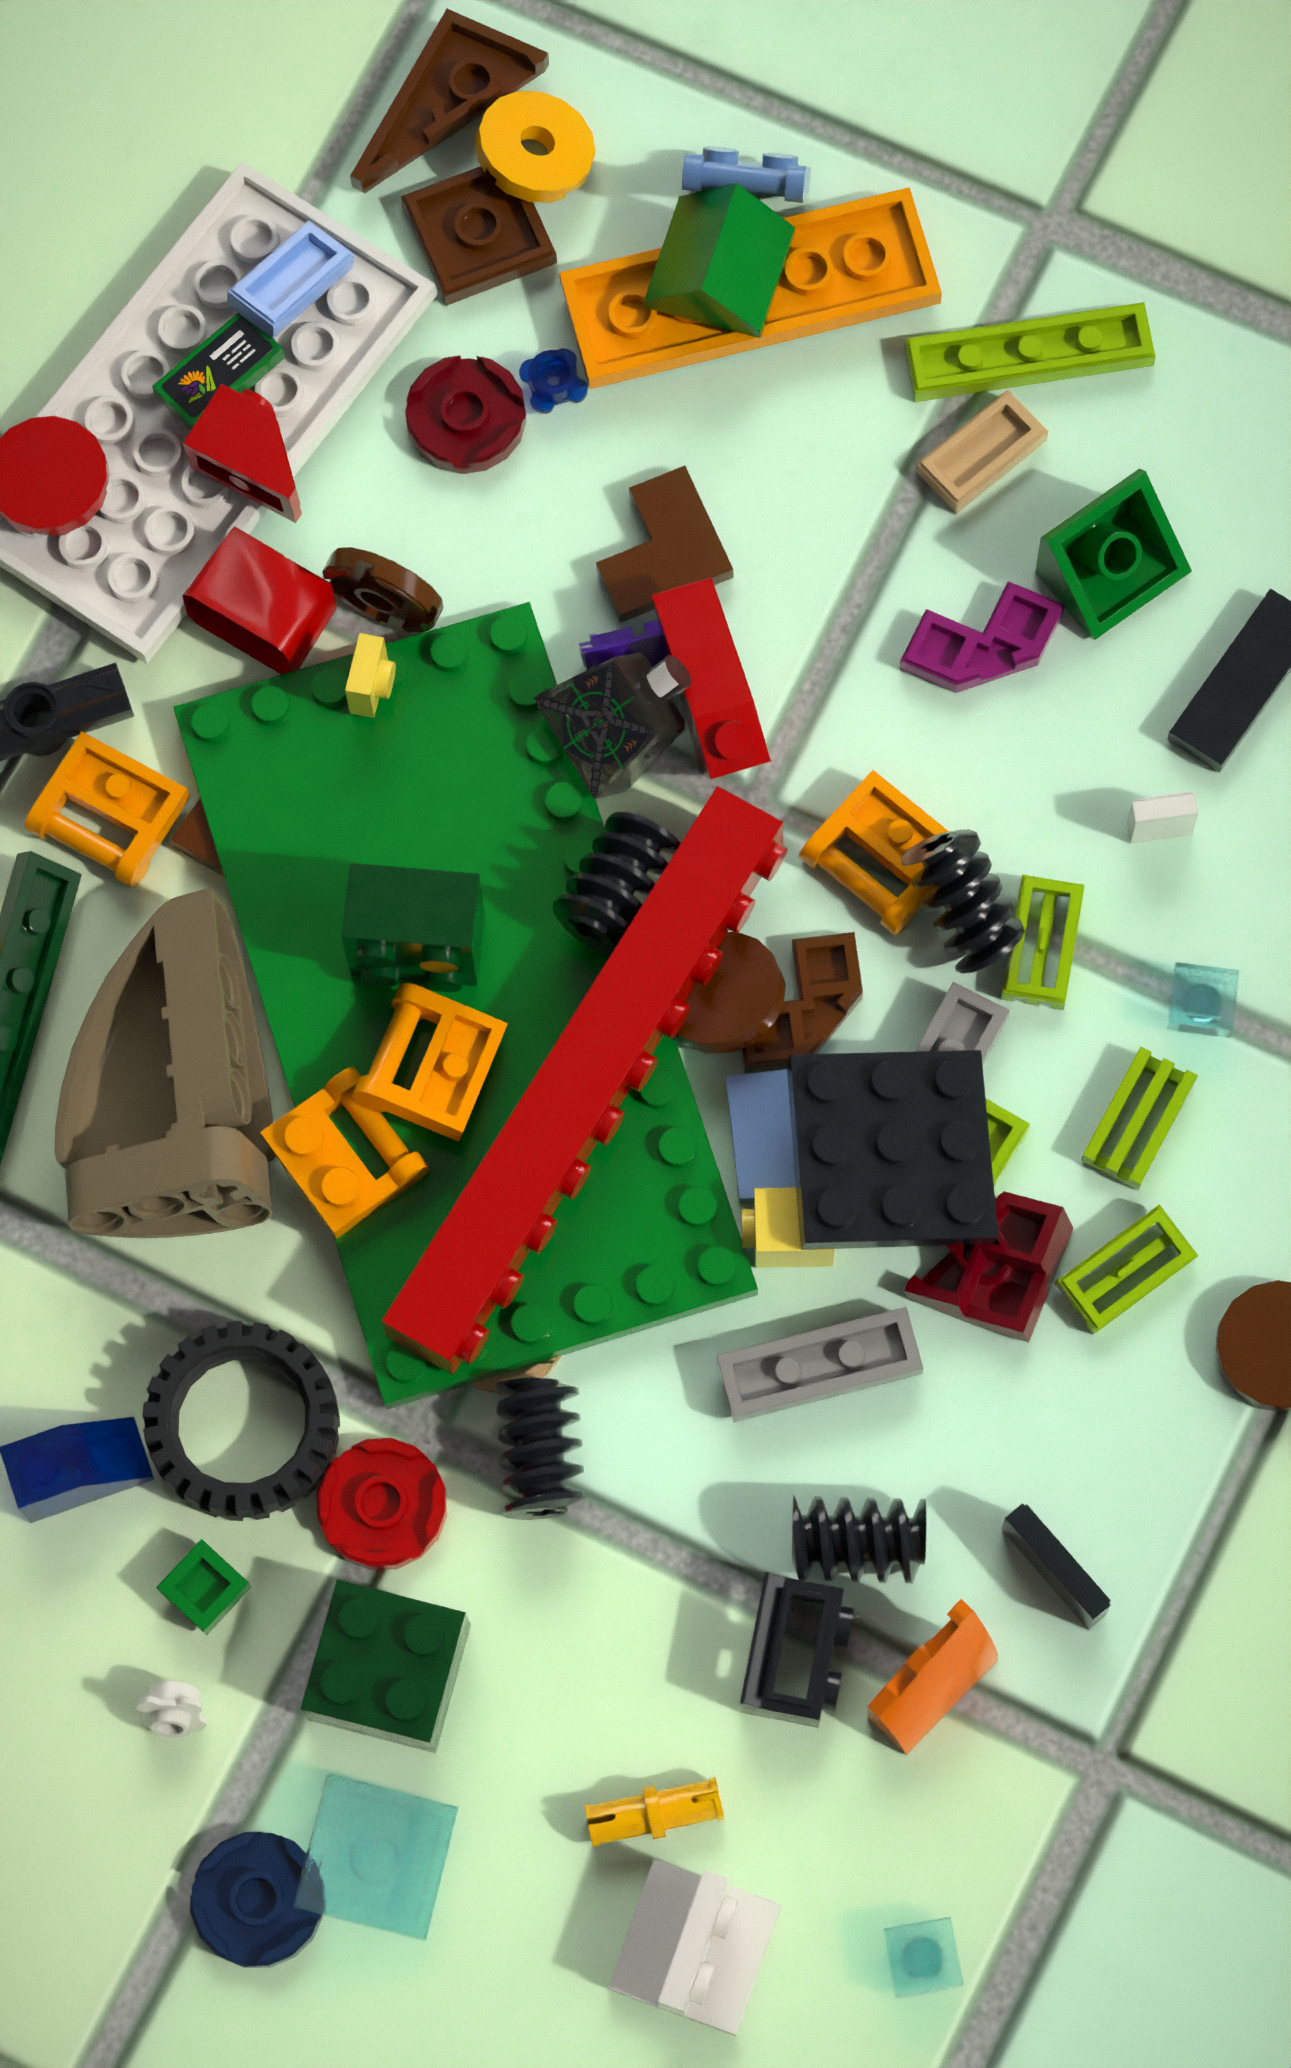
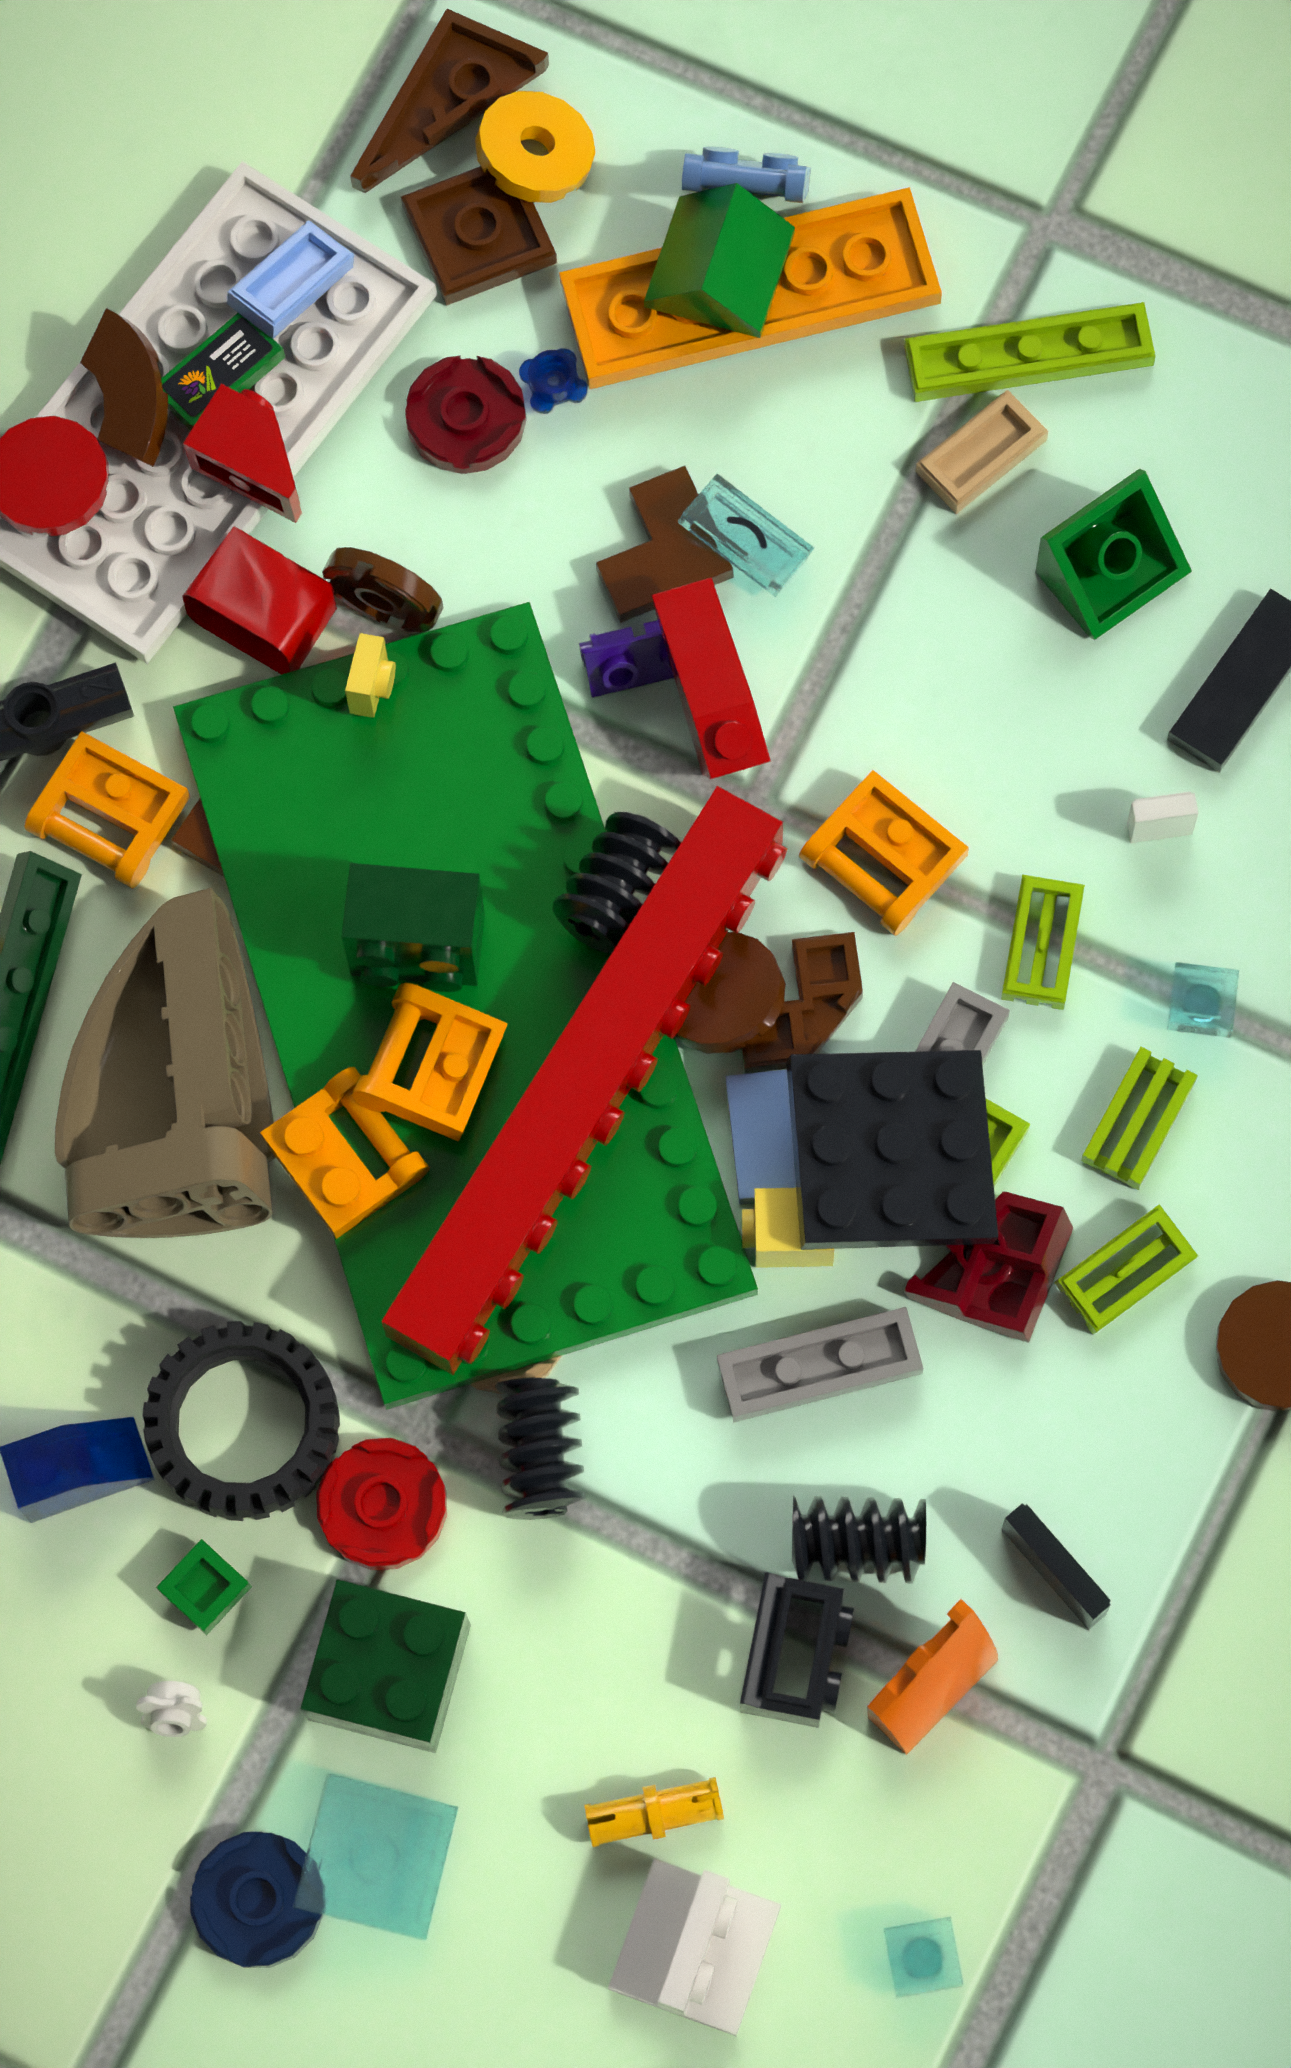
torso [533,652,691,799] -> none
magenta tile [900,581,1065,693] -> none
black piece [901,829,1025,974] -> none
none -> reddish brown tile [80,308,168,467]
none -> clear light blue tile [678,473,814,597]

